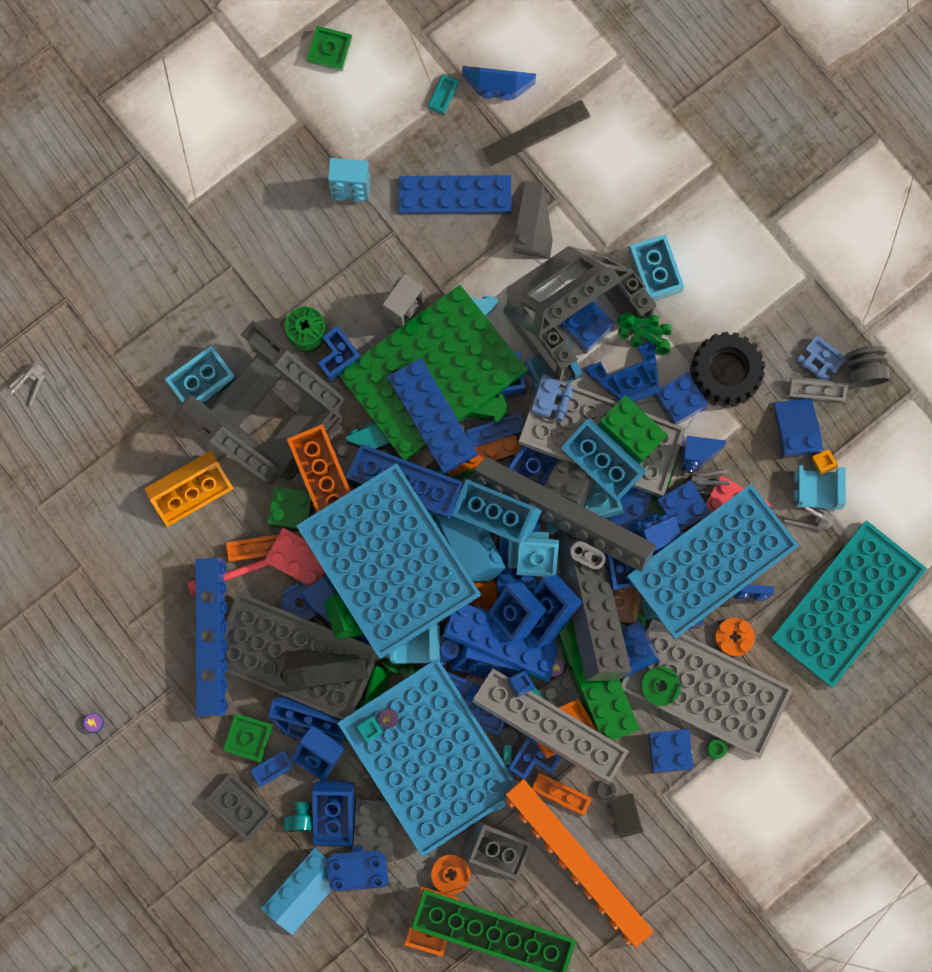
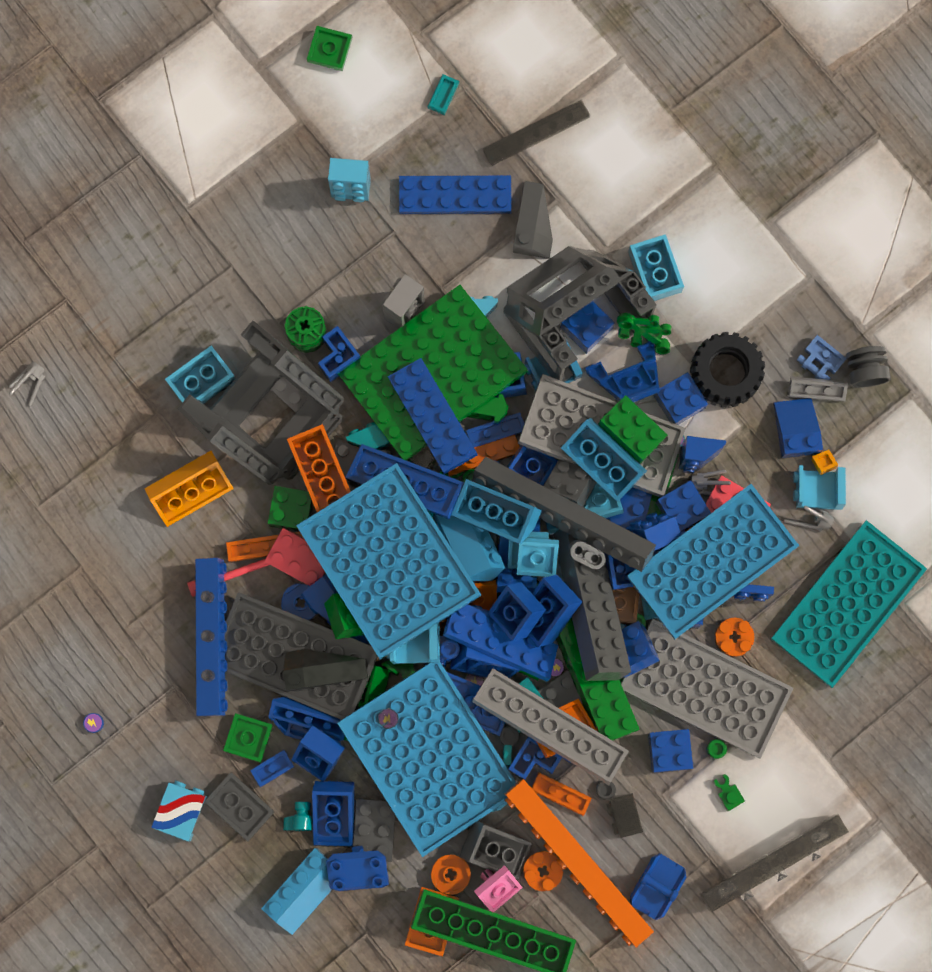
teal tile [356,716,383,744] -> none
blue wedge [462,66,536,101] -> none
blue tile [507,671,535,698] -> none
medium blue plate [531,376,573,422] -> none
green plate [641,666,681,706] -> none
none -> panel [151,780,208,841]
none -> bright pink tile [474,865,523,912]
none -> orange plate [523,851,563,891]
none -> blue shield [630,853,686,920]
none -> clear smoke piece [699,814,849,912]
none -> green plate [713,774,745,811]

